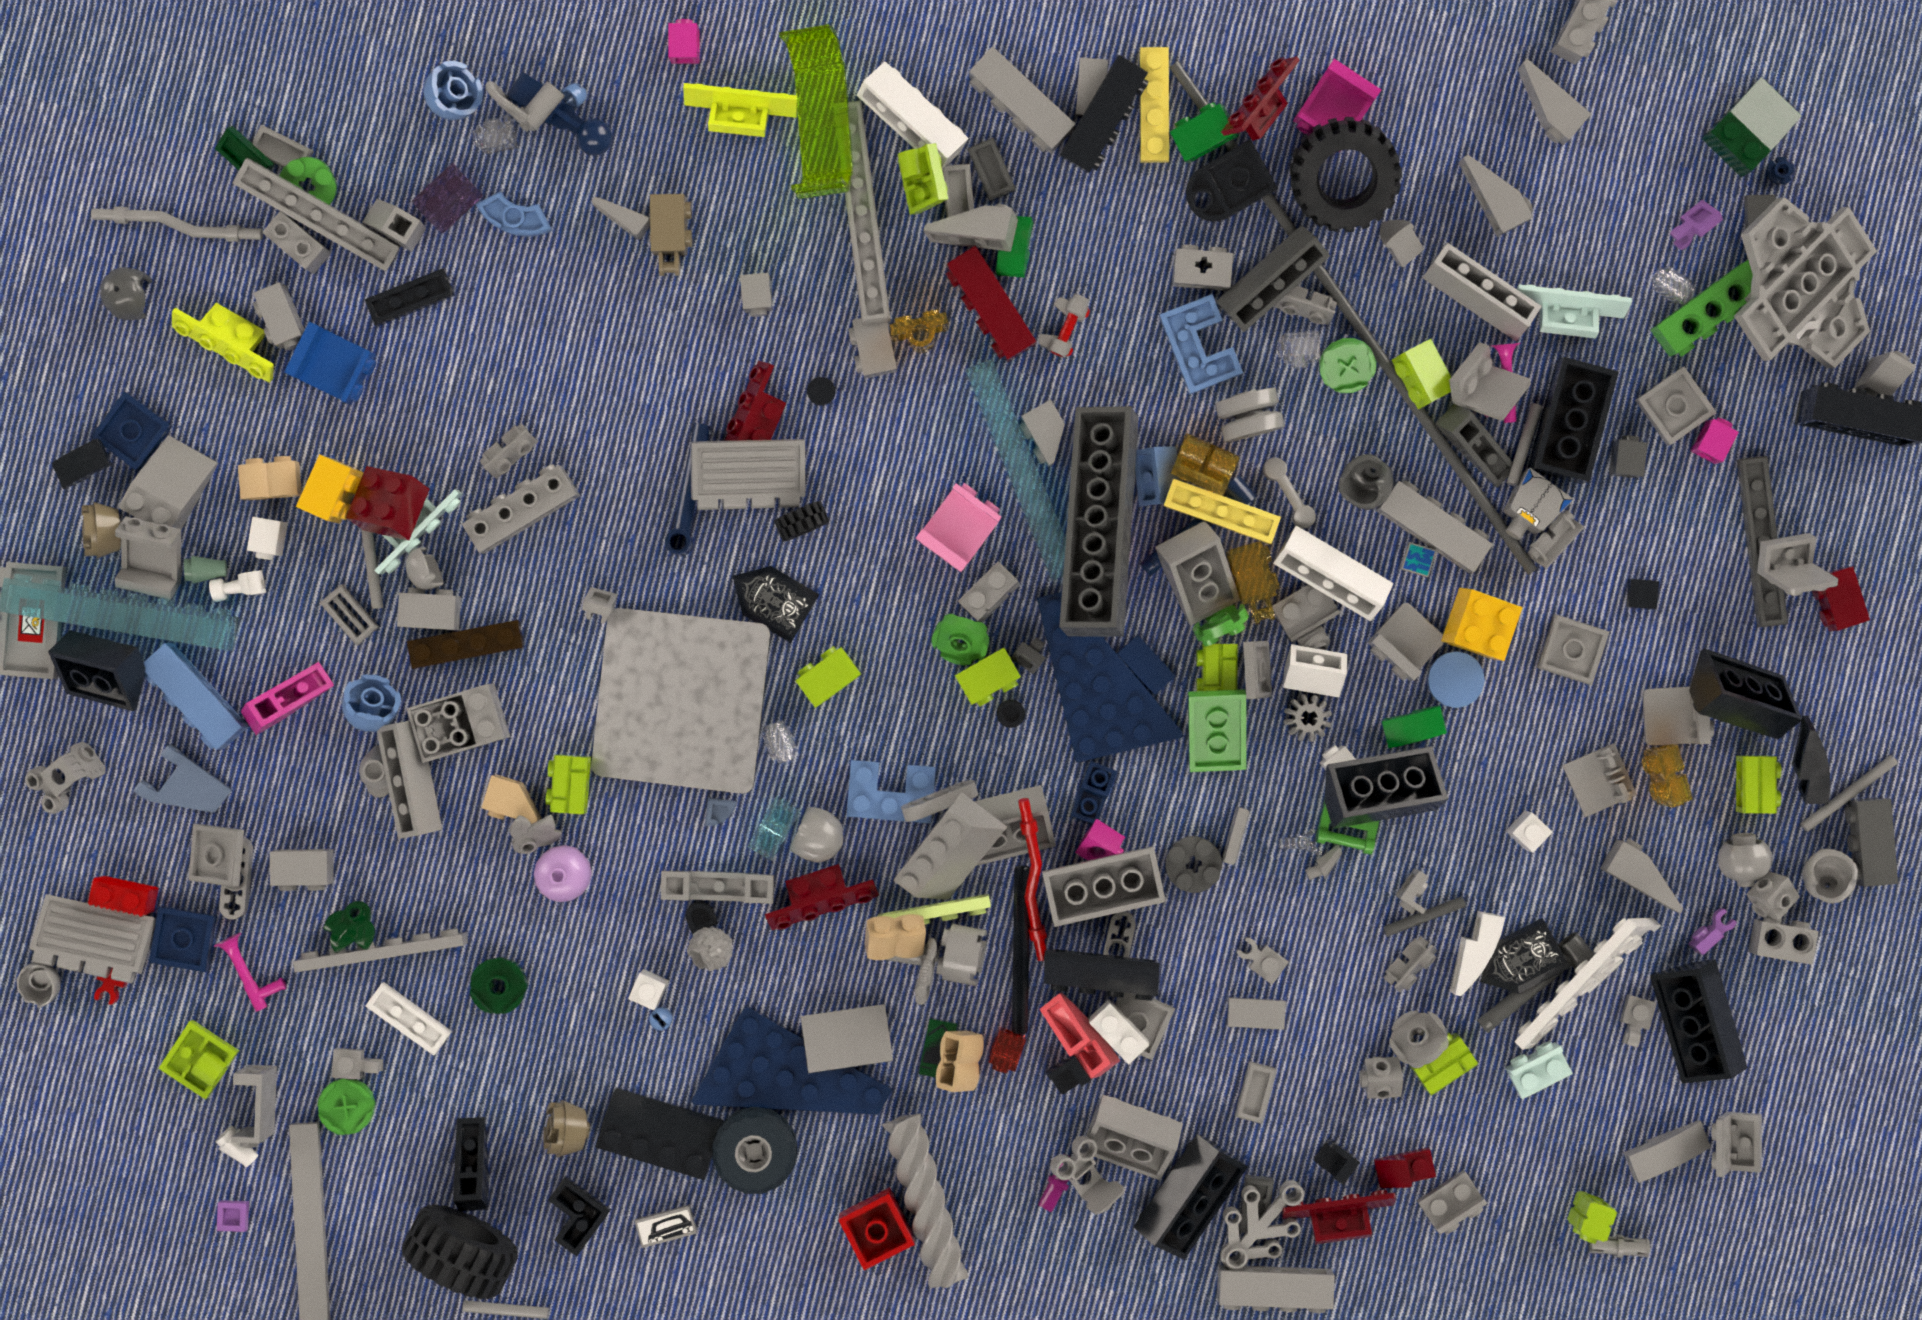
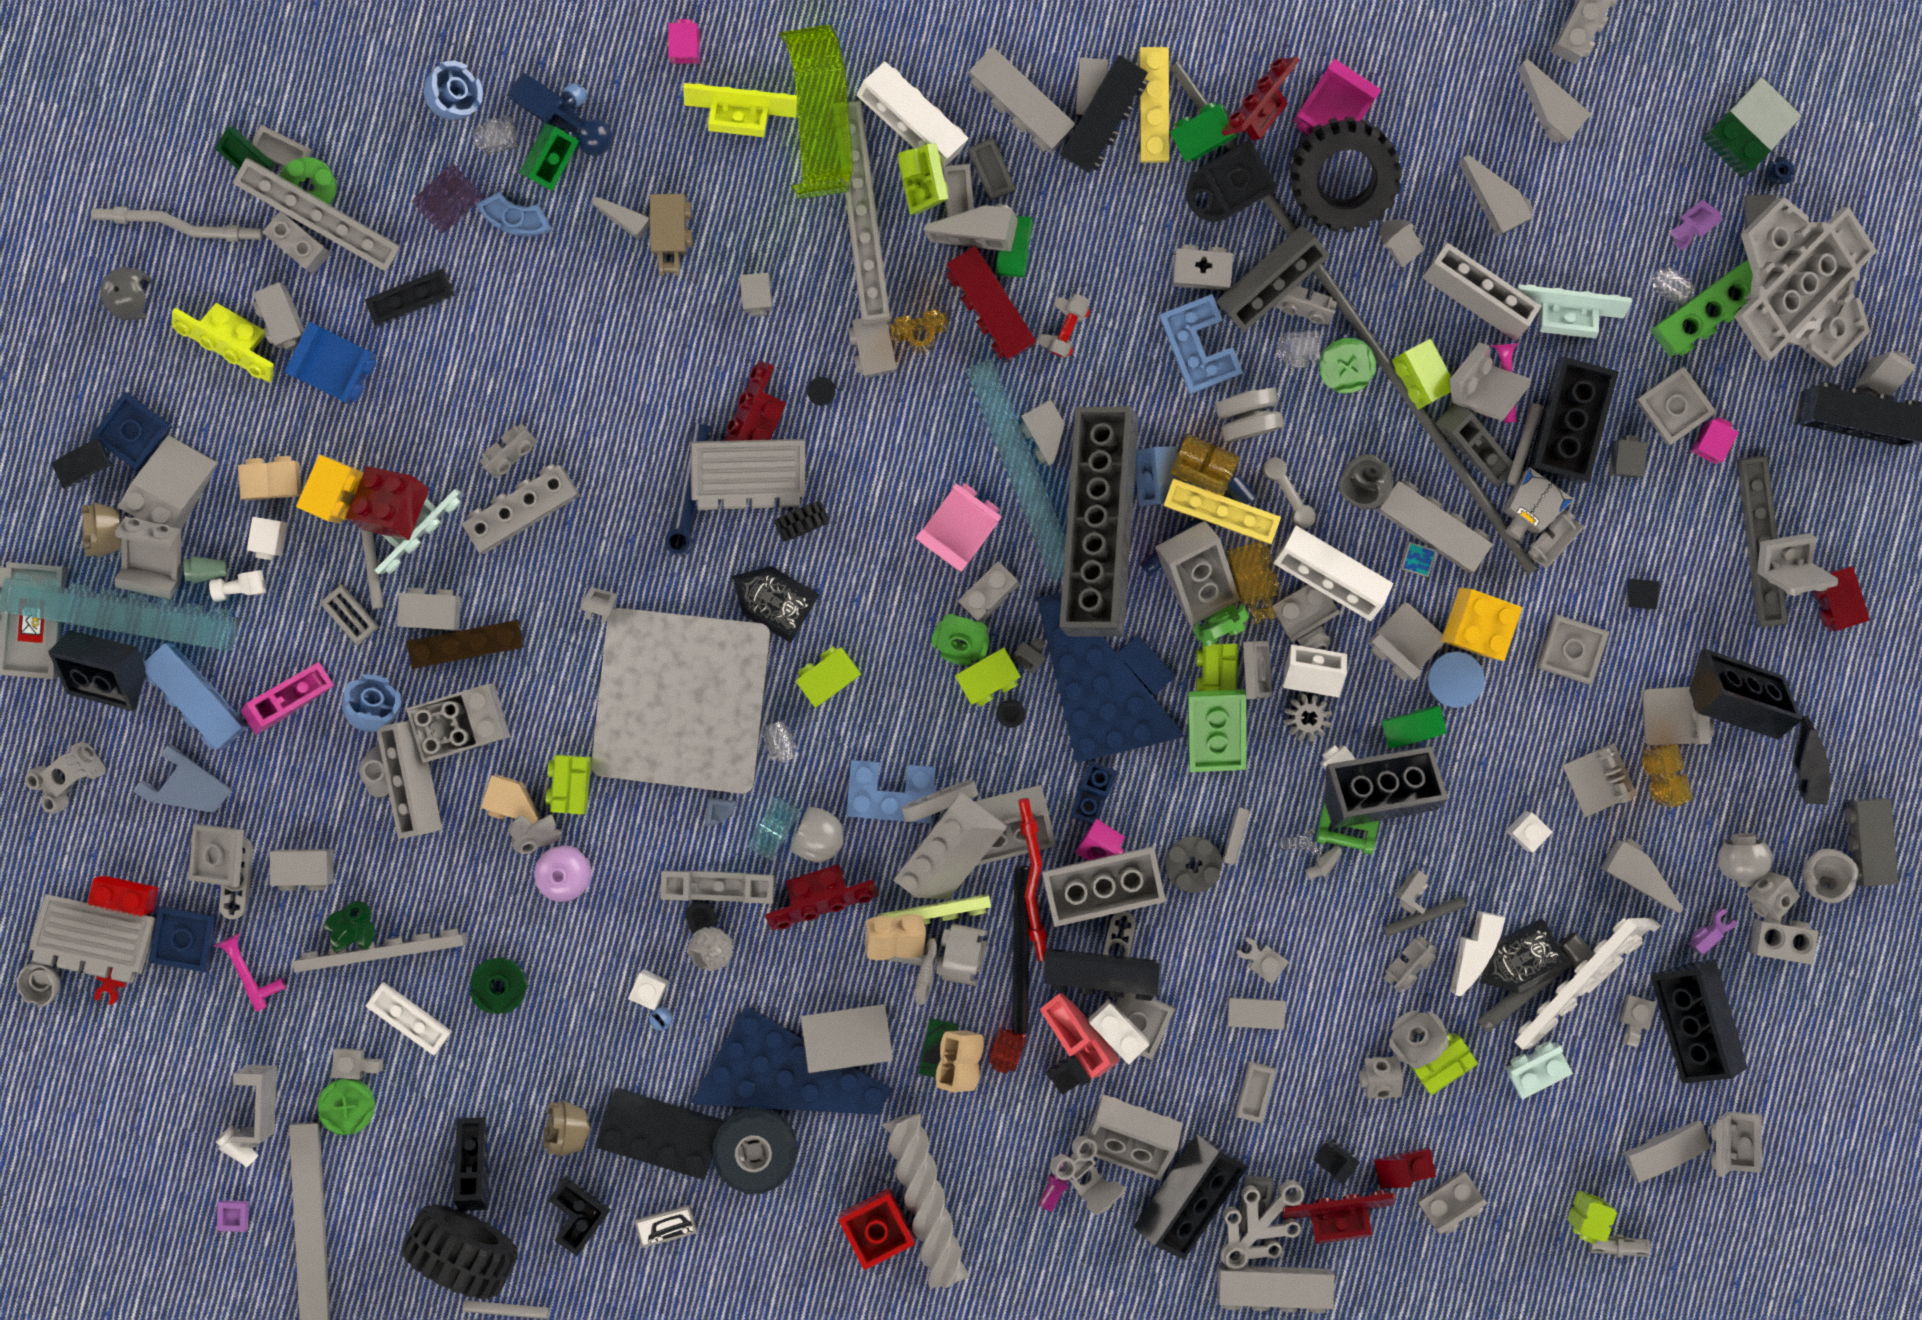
lime plate [158,1020,240,1100] -> none
light grey slope [362,199,426,252] -> none
light grey hair [405,547,444,590] -> none
light grey piece [485,81,565,132] -> none
lime brick [1736,755,1782,814] -> none
light grey bar [1800,755,1898,832] -> none
none -> green brick [519,123,579,191]

